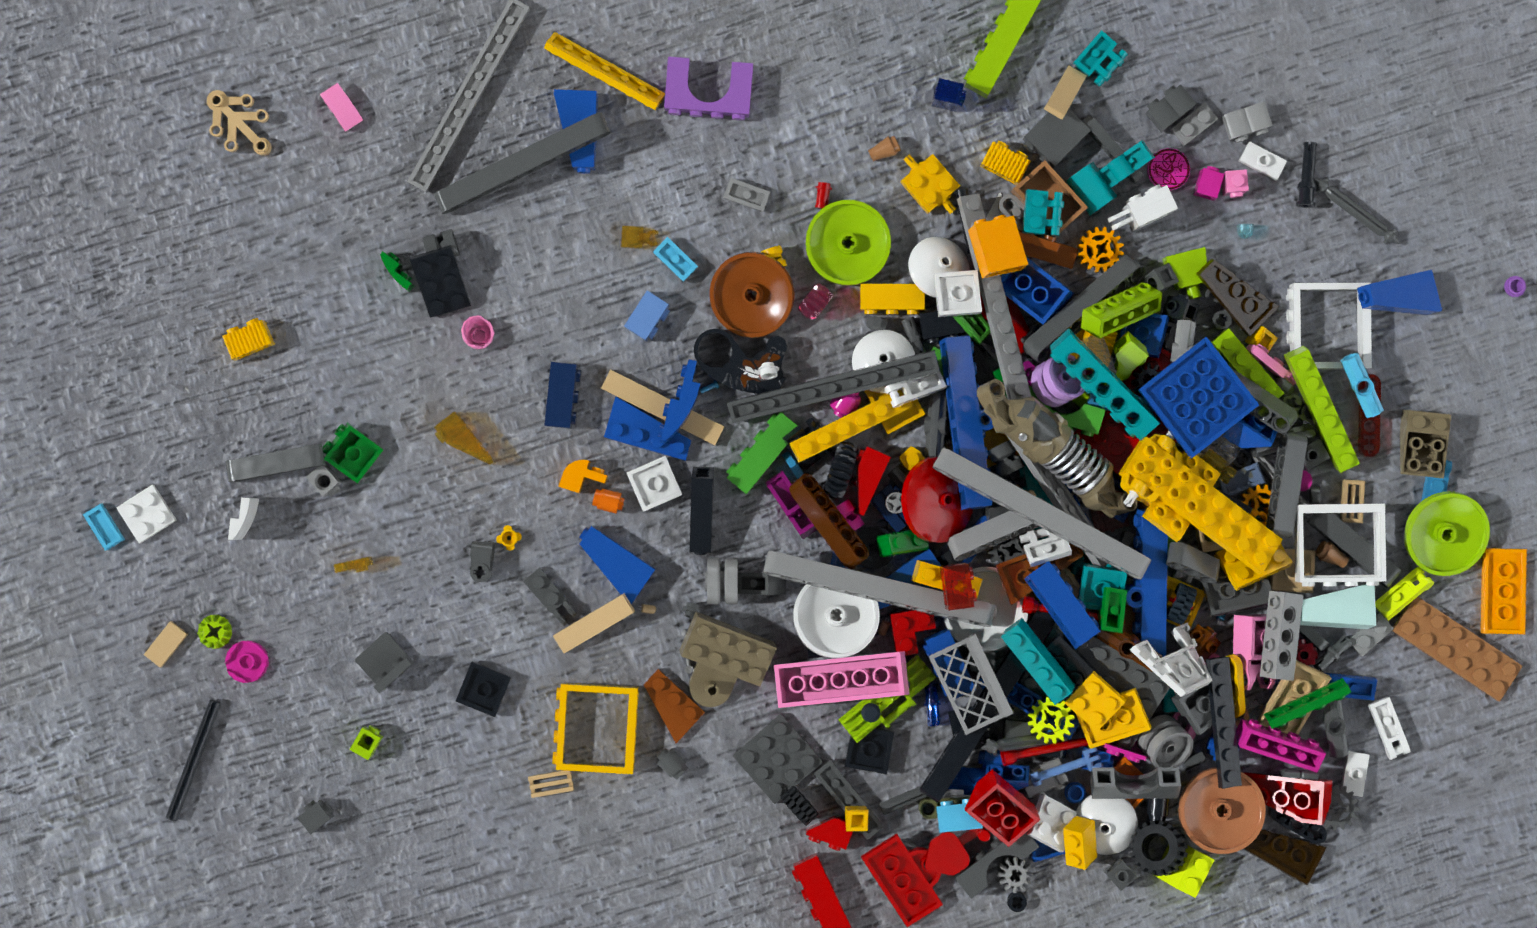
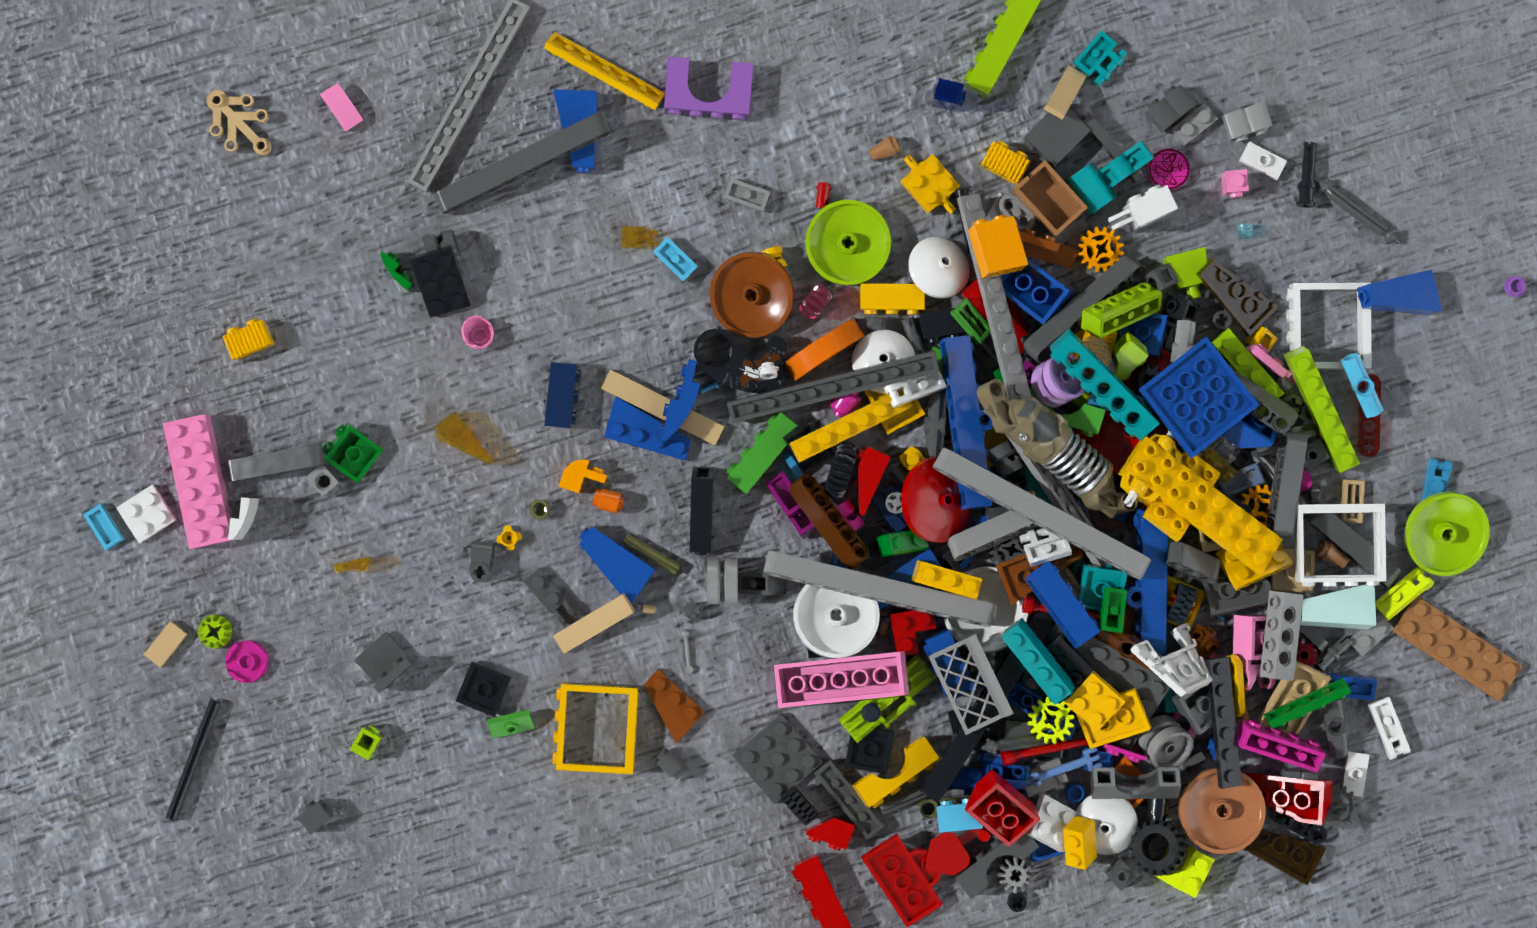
tan tile [528,770,574,798] -> none
medium blue brick [624,291,670,342] -> none
white plate [627,456,683,512] -> none
dark tan brick [679,611,777,707] -> none
yellow slope [845,806,869,831] -> none
clear blue axle [924,684,941,726] -> none
white plate [934,270,982,317] -> none
clear red brick [939,563,977,611] -> none
teal plate [1022,189,1064,236] -> none
dark pink brick [1193,166,1224,201] -> none
dark tan slope [1400,410,1451,479] -> none
light orange tile [1481,548,1527,634] -> none
none -> bright pink brick [163,414,233,549]
none -> bright green plate [487,709,535,739]
none -> olive tile [530,500,550,519]
none -> olive axle [623,535,681,574]
none -> orange window [783,318,865,382]
none -> yellow arch [852,737,939,808]

